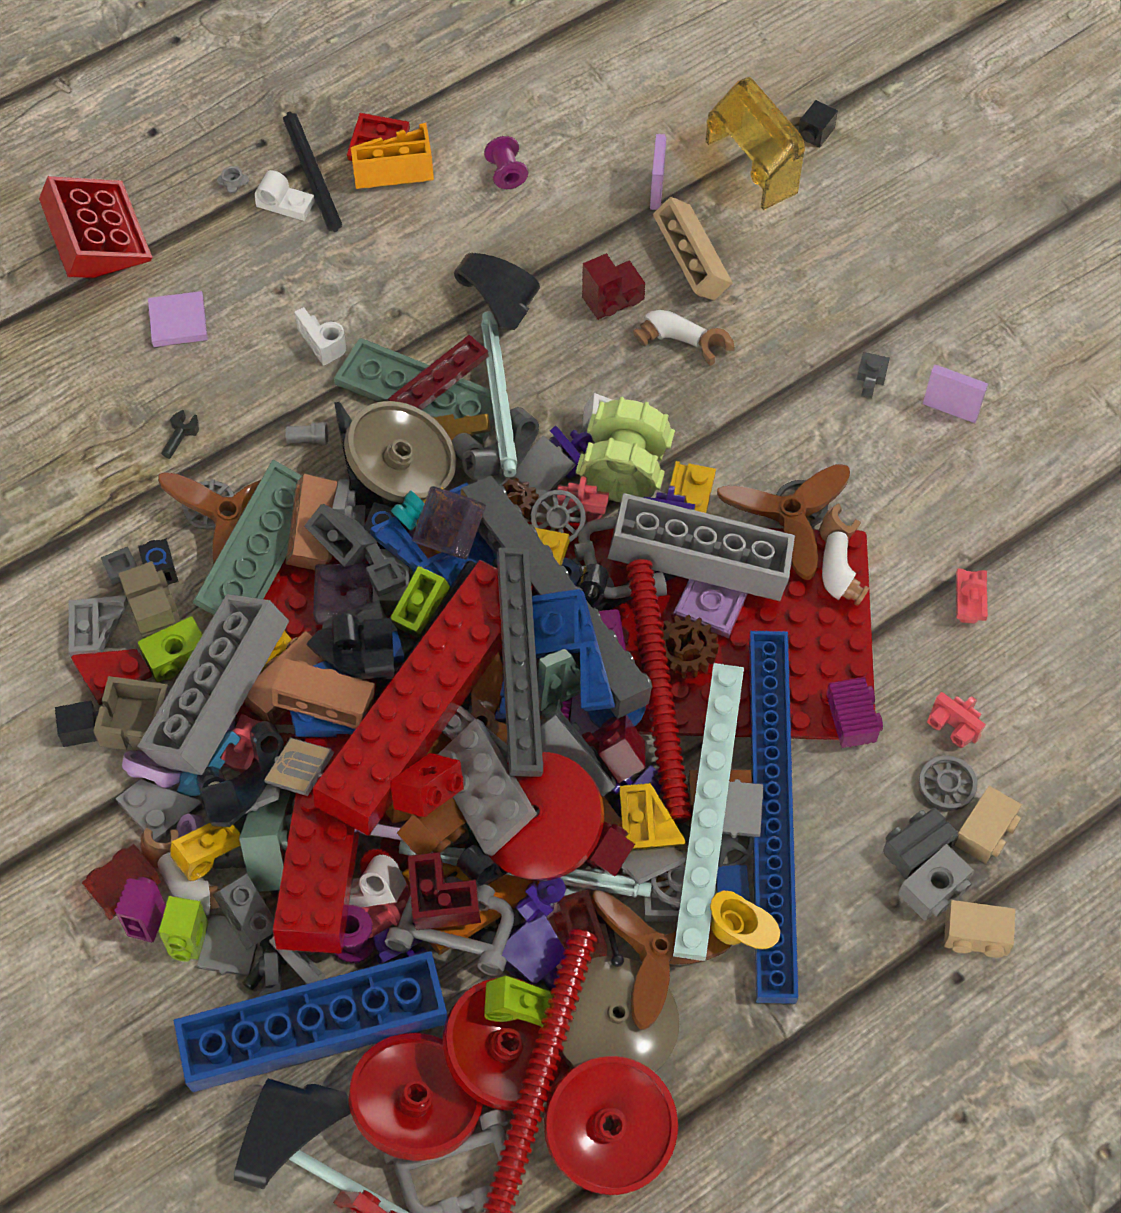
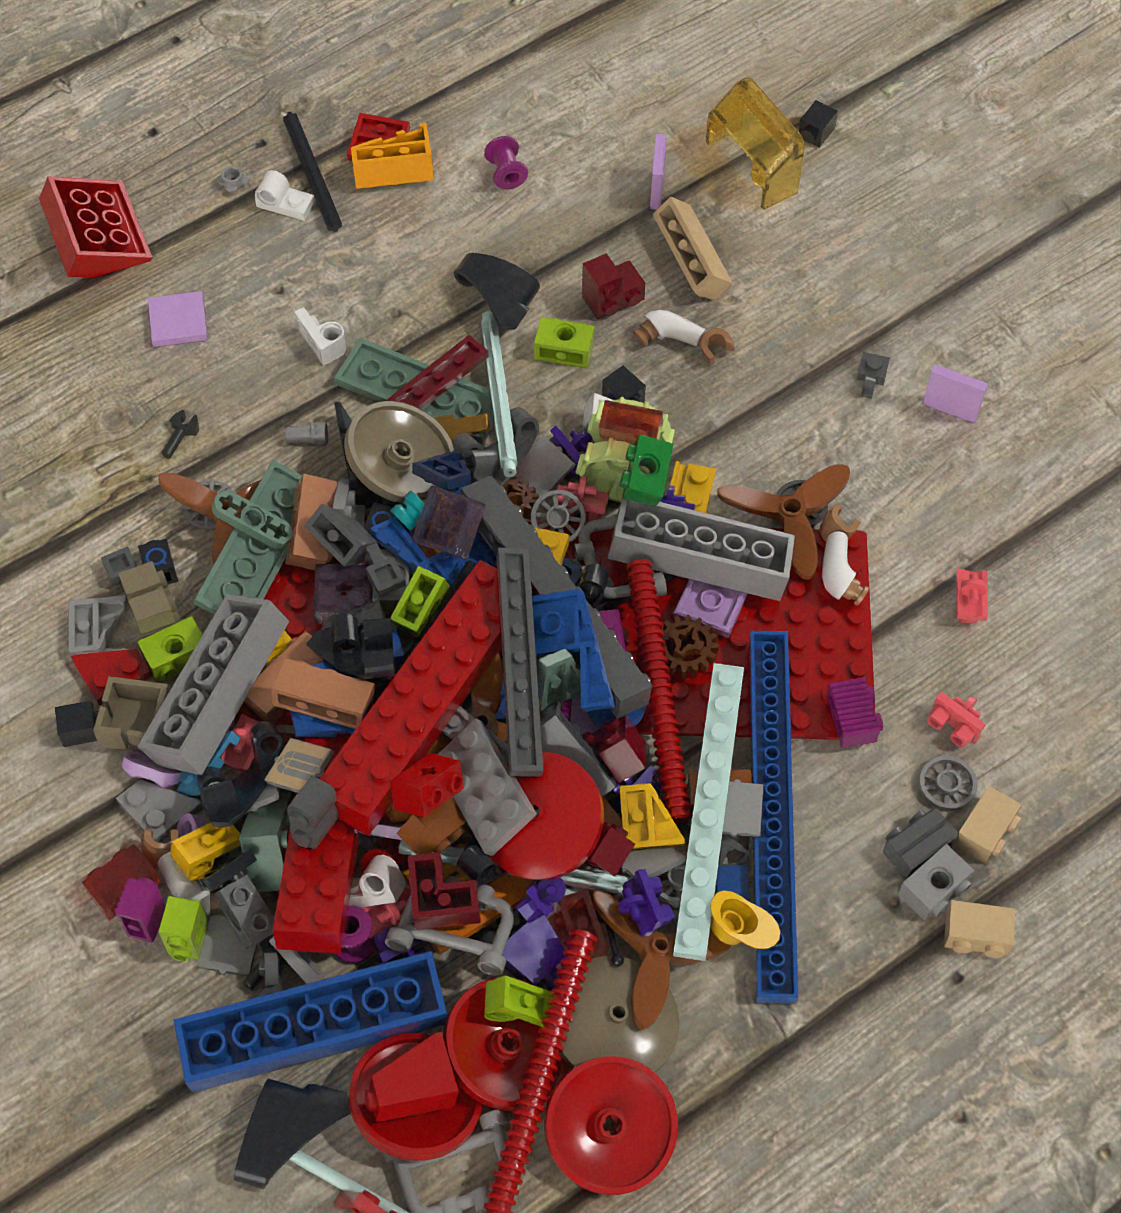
none -> black wing [195,849,257,892]
none -> sand green beam [211,490,293,549]
none -> dark grey brick [287,776,339,850]
none -> red slope [365,1032,459,1123]
none -> dark blue wing [412,450,471,492]
none -> lime brick [534,317,595,368]
none -> clear red brick [599,400,664,444]
none -> black brick [602,365,646,403]
none -> dark purple hips [618,869,674,937]
none -> green brick [620,434,674,507]

